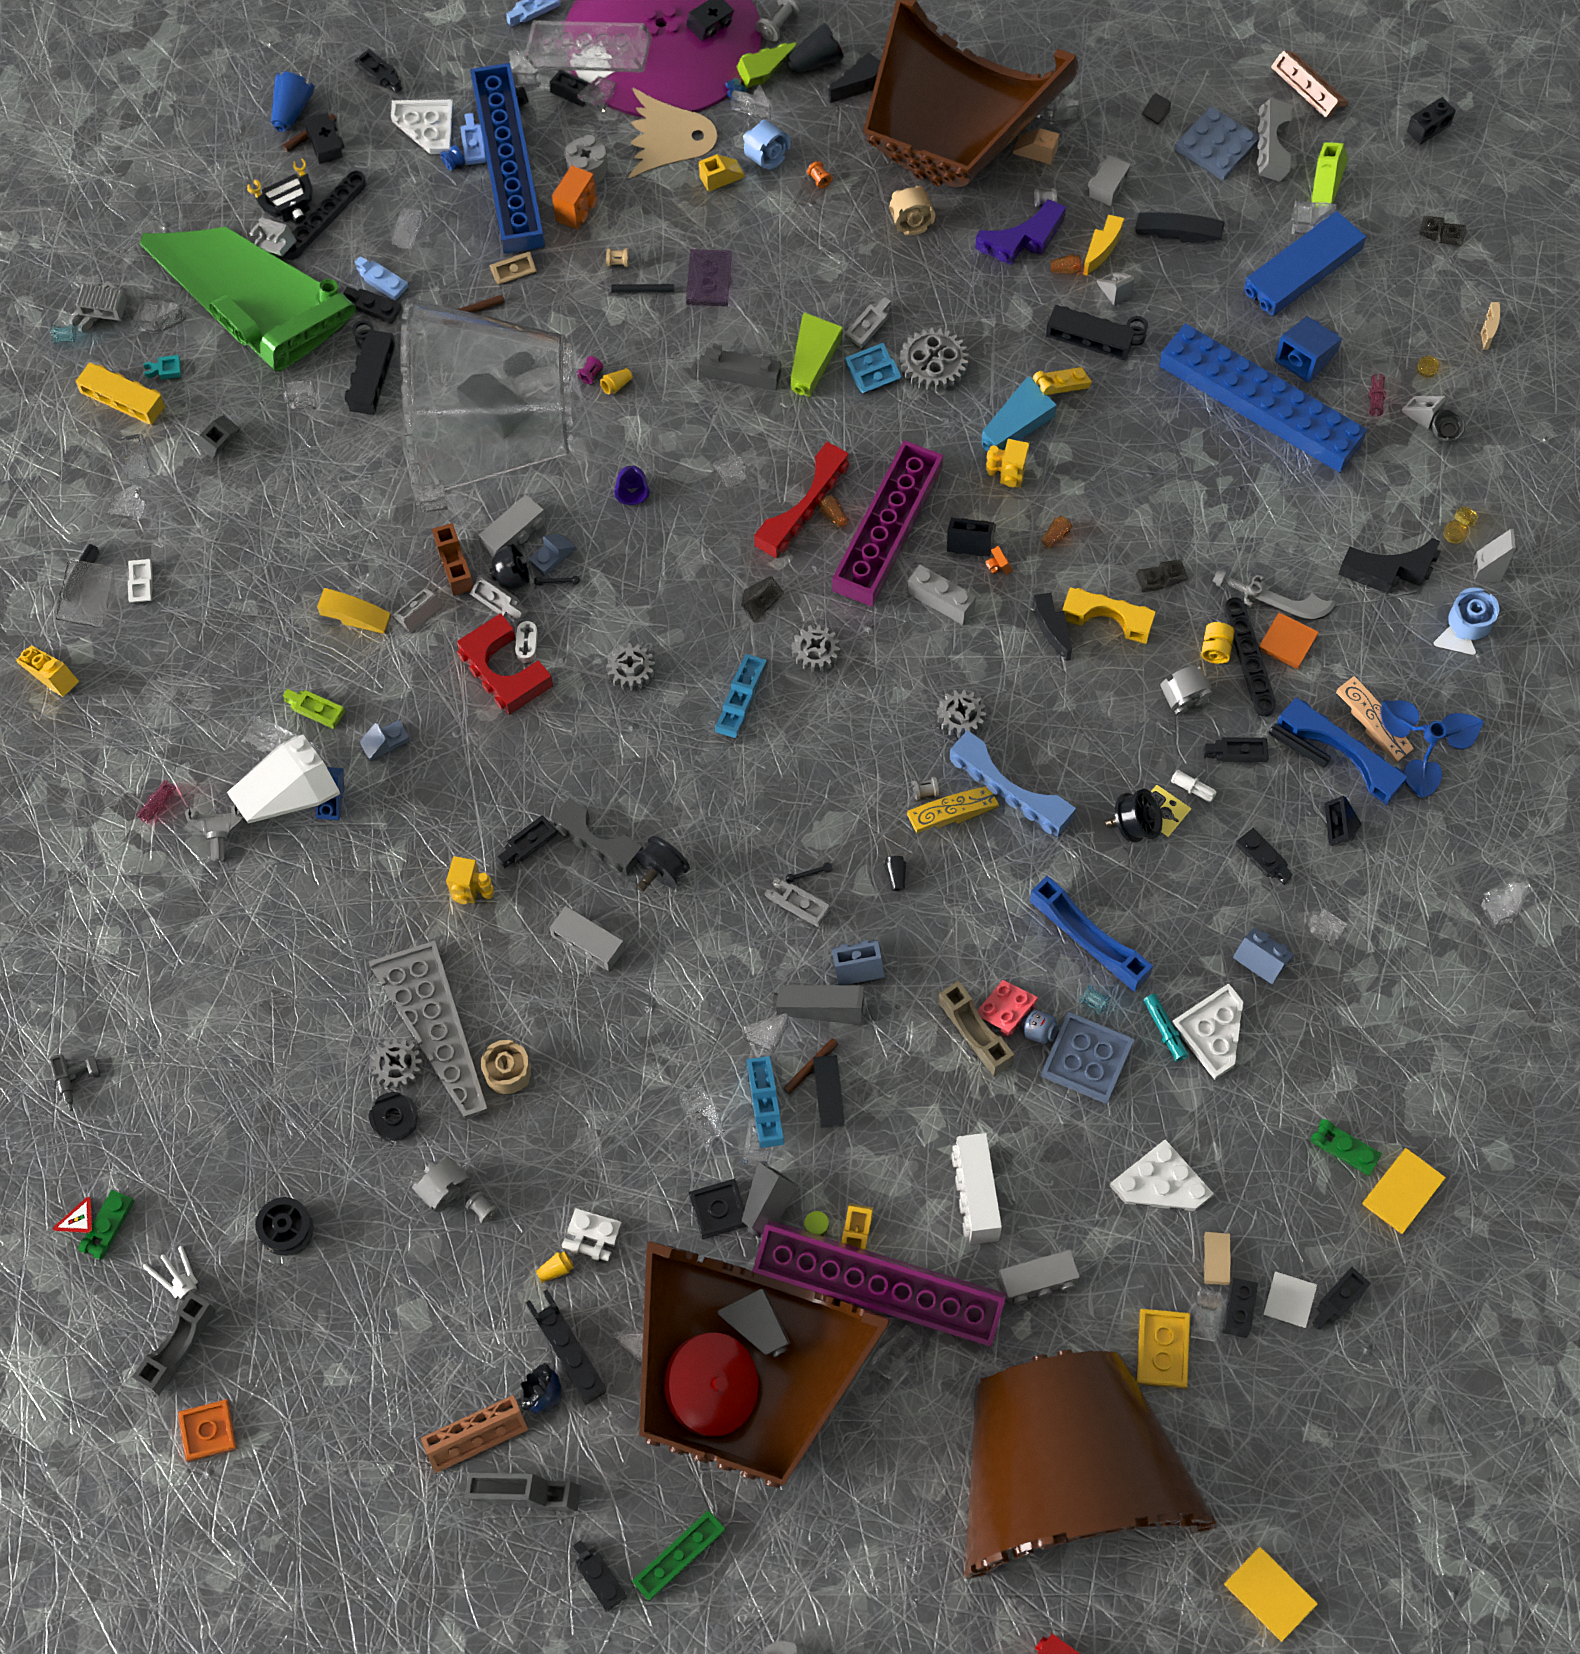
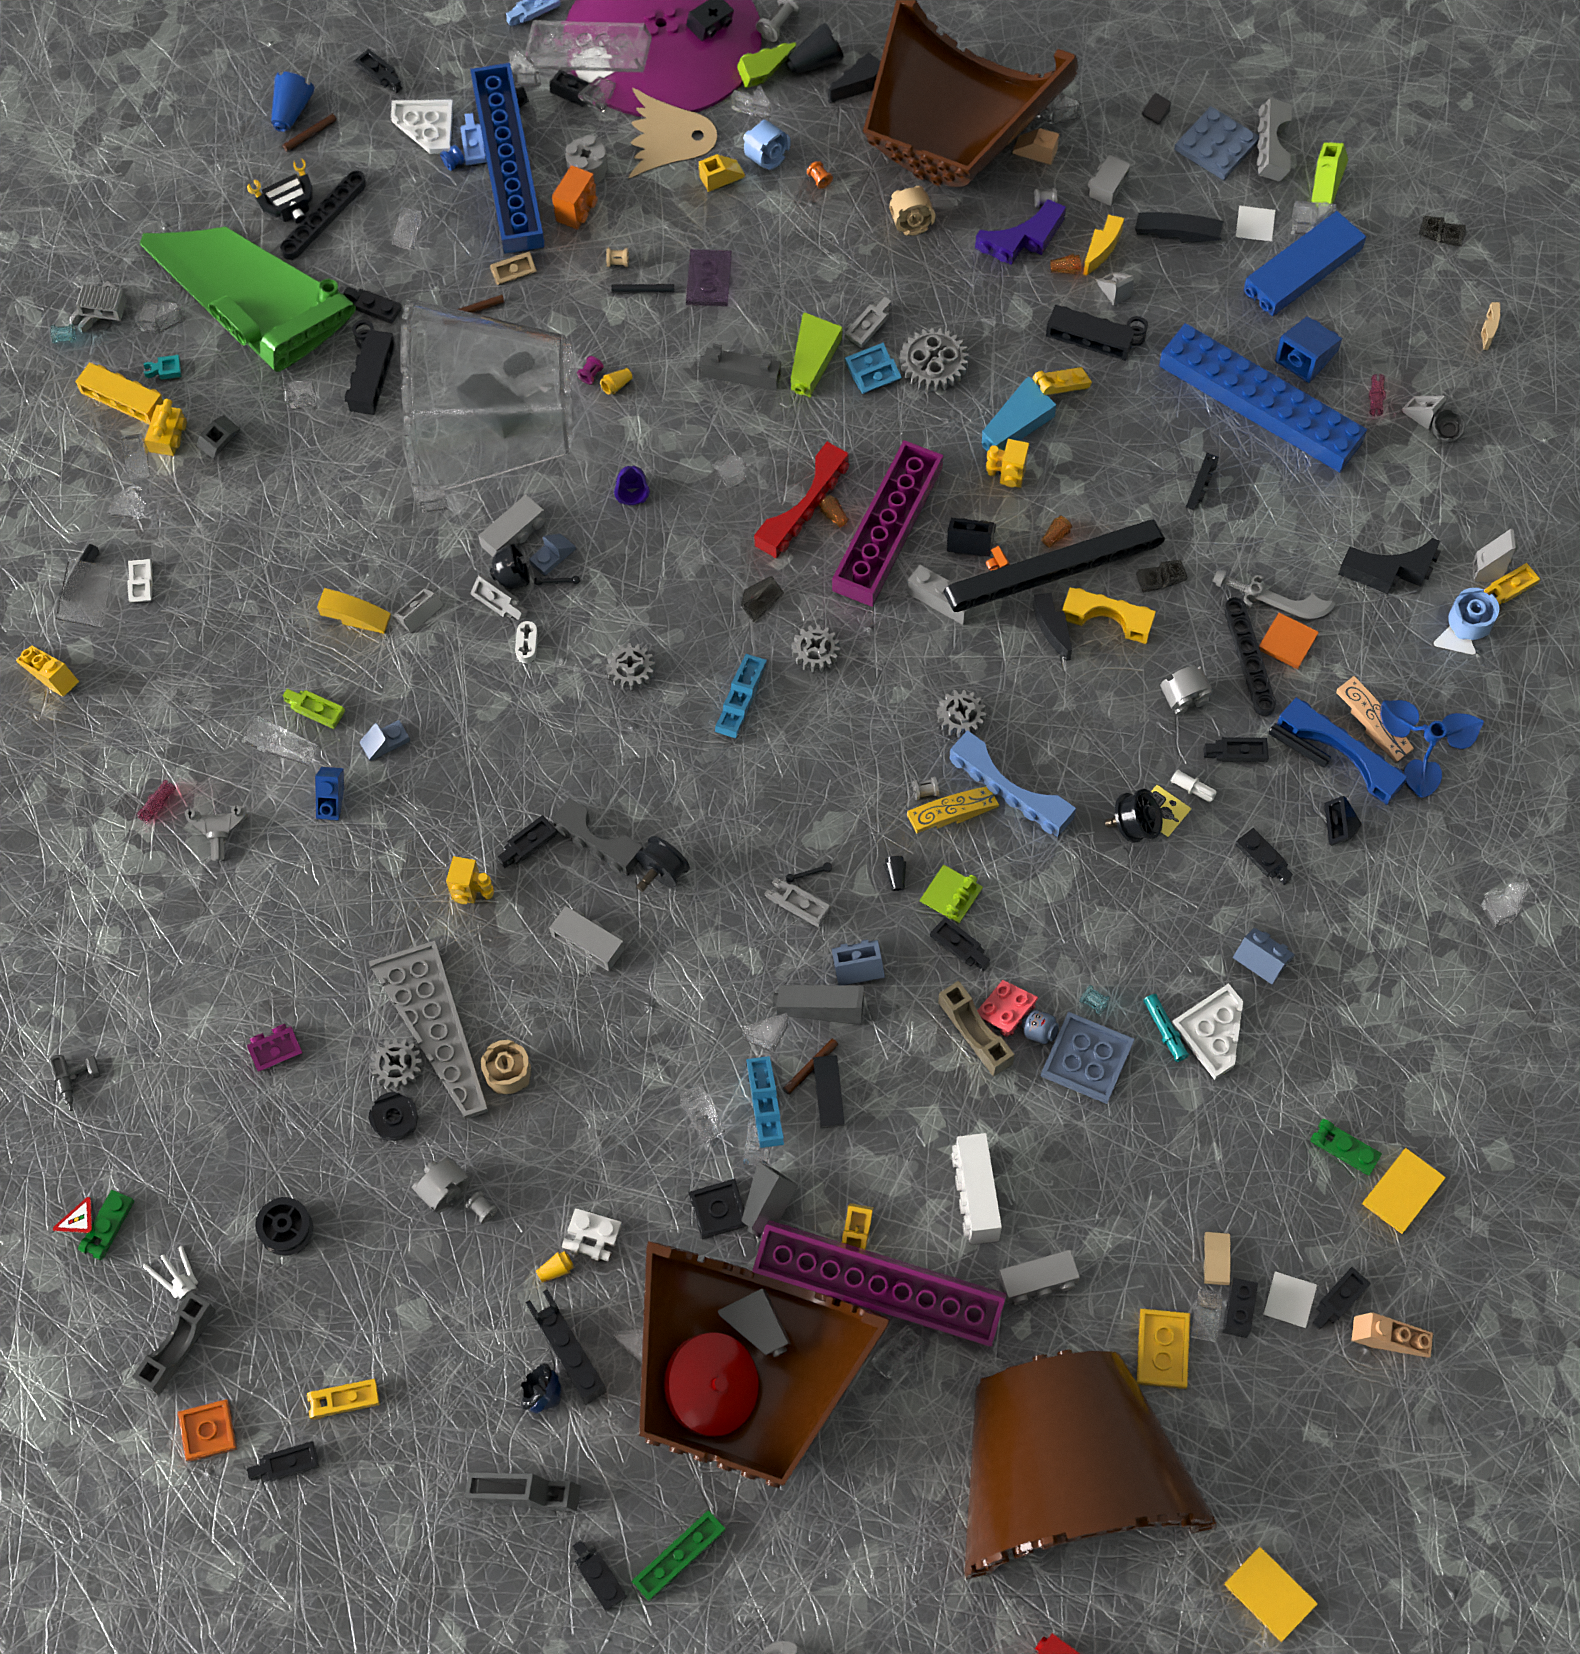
white wedge [227,734,340,824] -> none
light grey hinge [250,217,297,256] -> none
black brick [304,113,344,164] -> none
light blue hinge [355,256,409,301] -> none
nougat fence [421,1395,528,1473] -> none
dark orange arch [432,523,474,596] -> none
red arch [457,613,553,715] -> none
blue plant [726,78,746,101] -> none
lime tile [804,1211,829,1236] -> none
blue arch [1030,876,1153,992] -> none
white plate [1110,1139,1214,1211] -> none
yellow wheel [1201,622,1235,664] -> none
fence [1271,50,1349,118] -> none
clear brick [1308,908,1347,950] -> none
black brick [1407,97,1456,145] -> none
clear yellow tile [1417,356,1440,378] -> none
clear yellow tile [1443,520,1467,543] -> none
clear yellow tile [1454,507,1478,526] -> none
none -> yellow brick [144,399,187,456]
none -> black hinge [246,1441,320,1482]
none -> magenta bracket [247,1024,302,1072]
none -> yellow plate [307,1379,380,1420]
none -> lime hinge [919,864,983,924]
none -> black hinge [930,917,990,971]
none -> black beam [943,520,1165,612]
none -> black hinge [1186,453,1219,510]
none -> white sticker [1236,206,1275,242]
none -> light nougat slope [1352,1312,1433,1358]
none -> yellow hinge [1483,563,1541,605]

